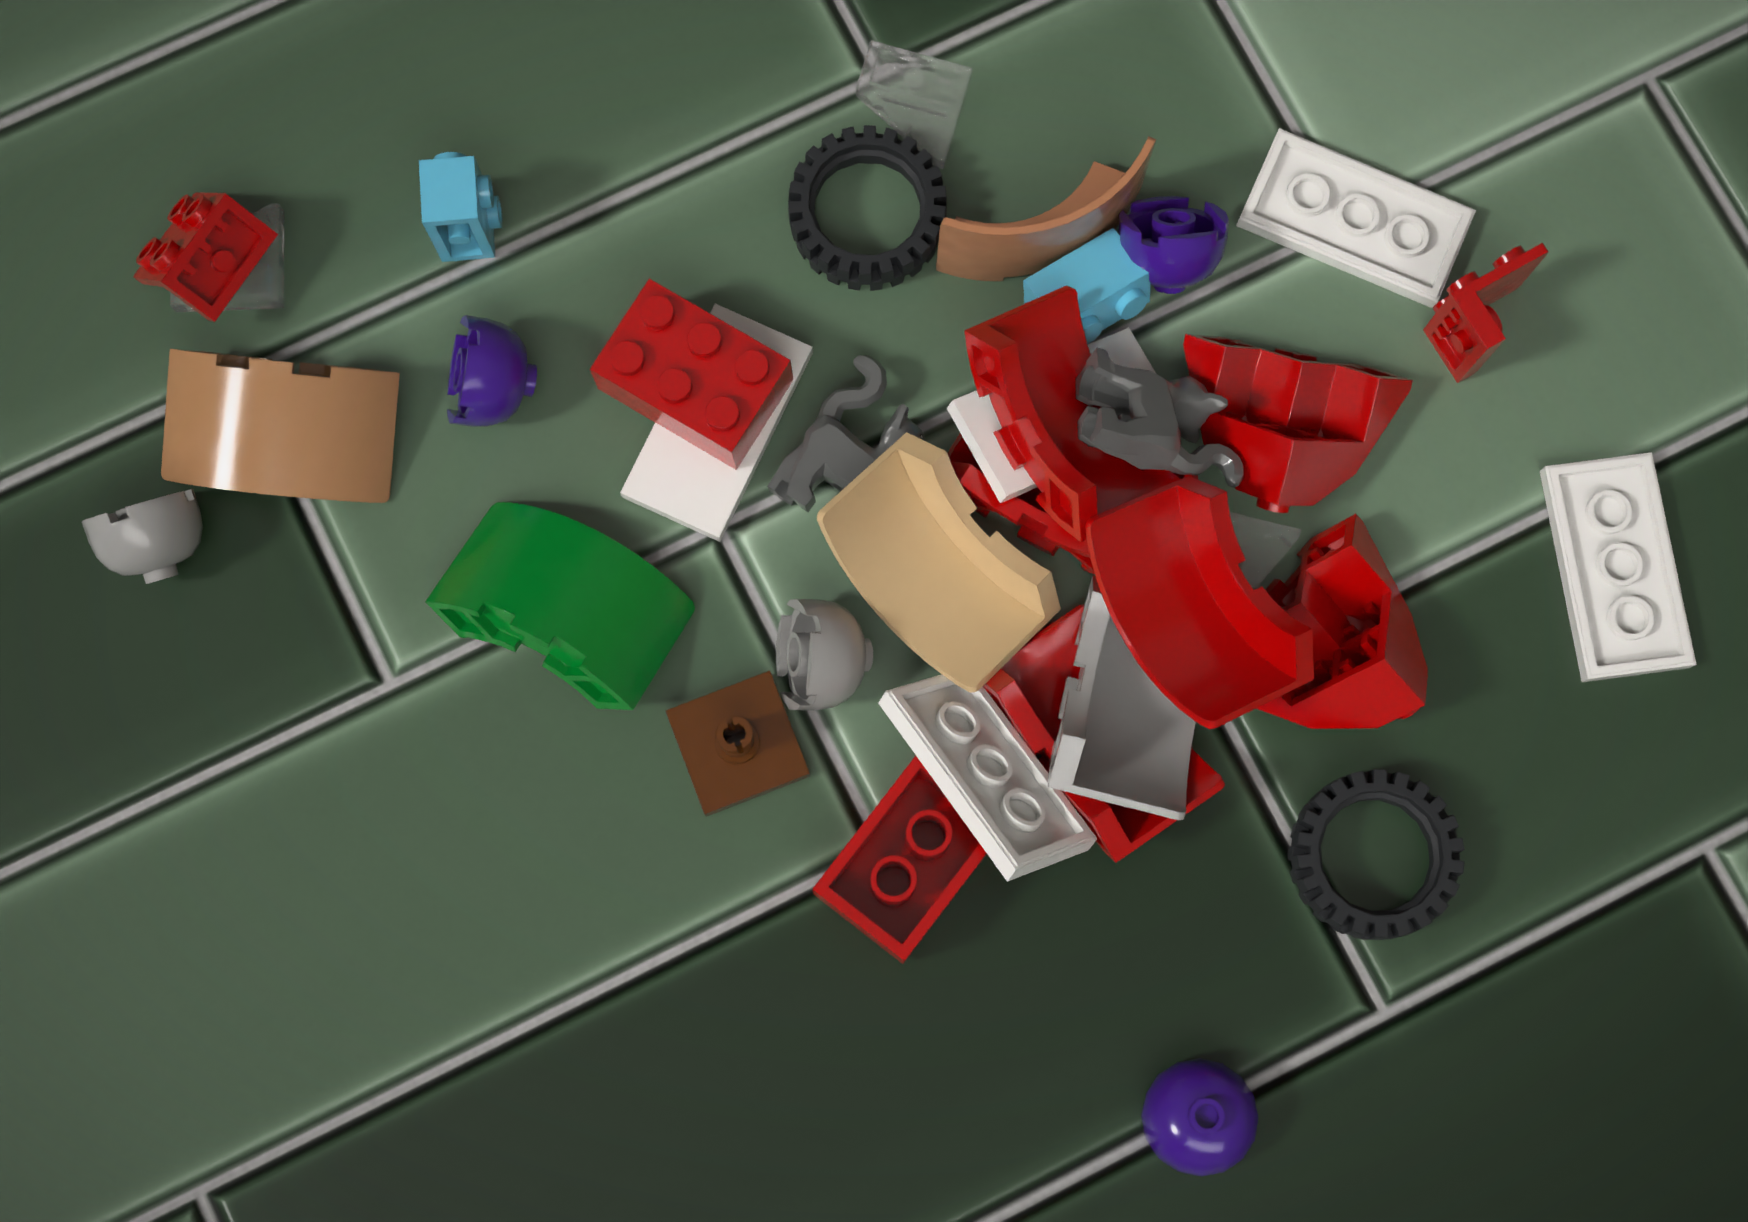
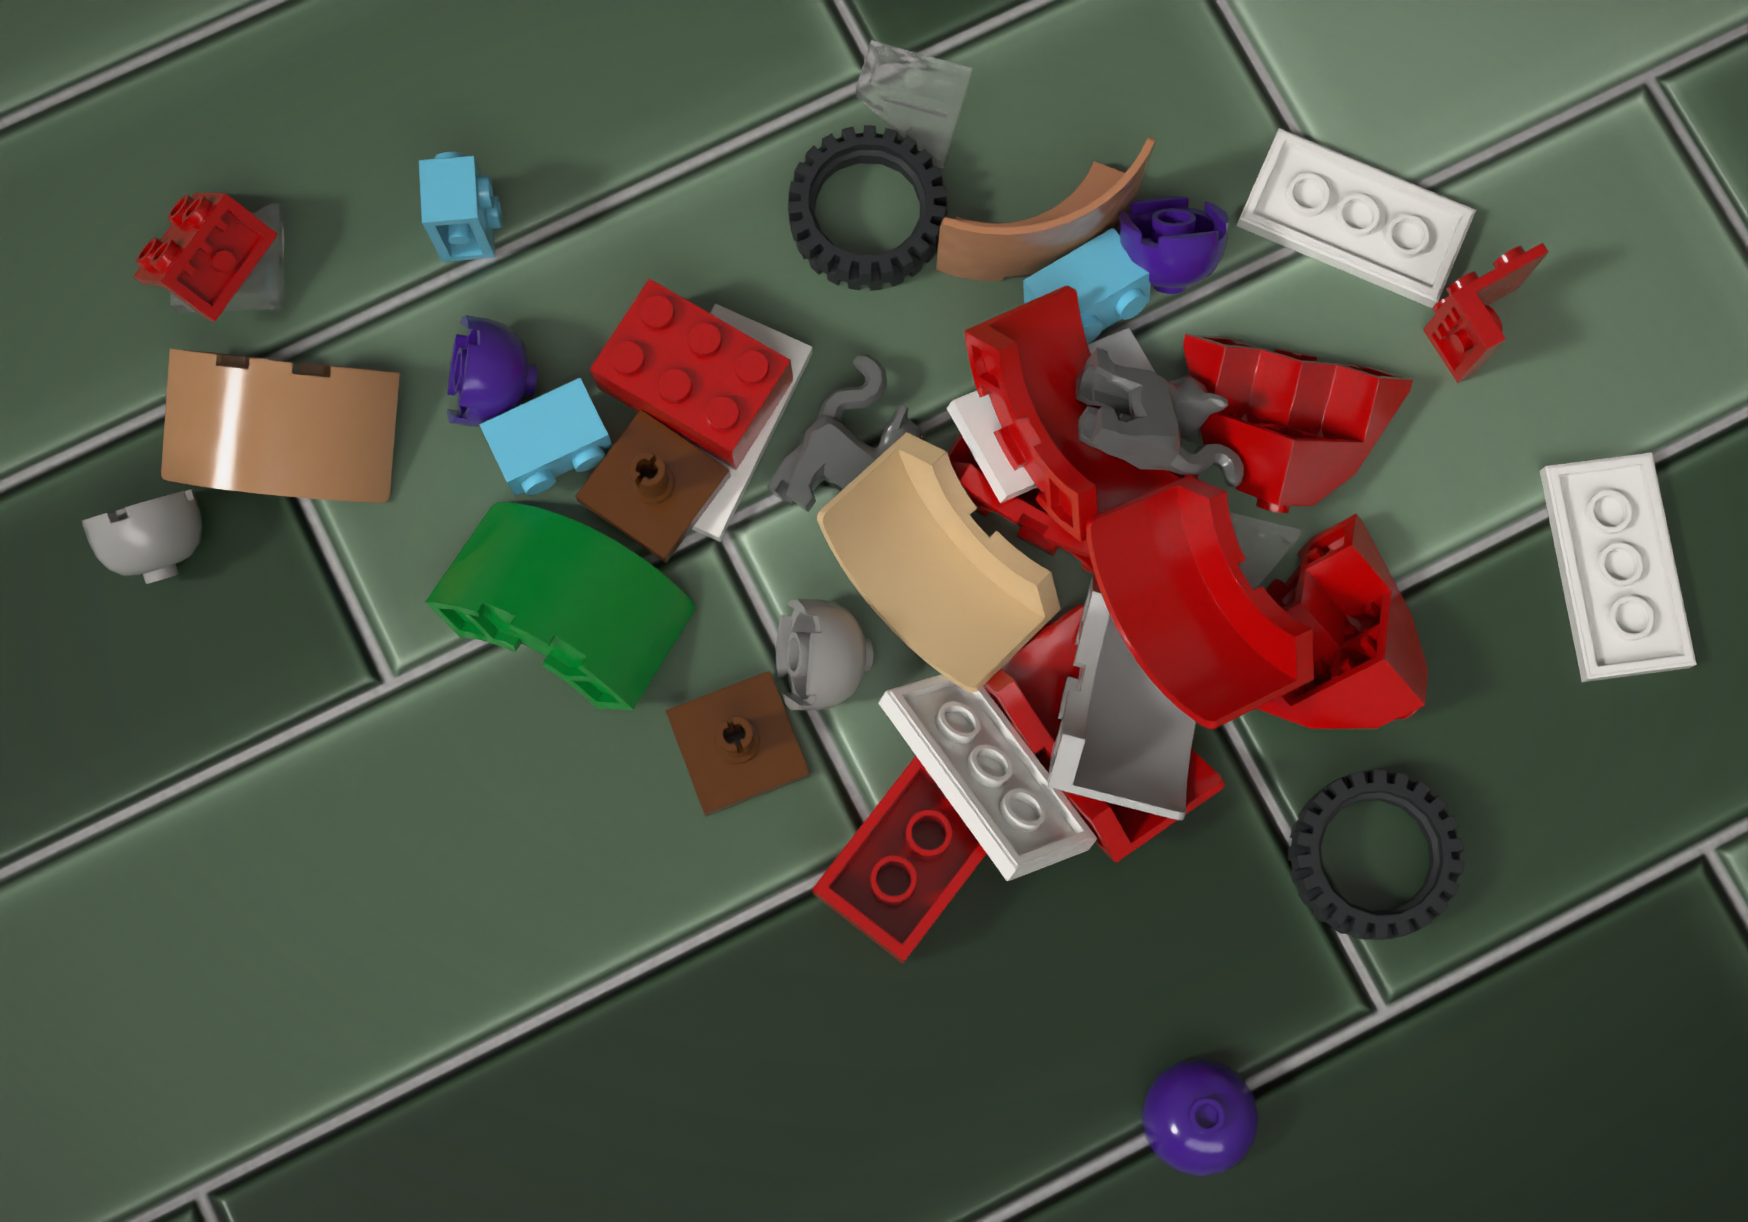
none -> medium azure brick [479,378,613,496]
none -> reddish brown tile [575,409,731,563]

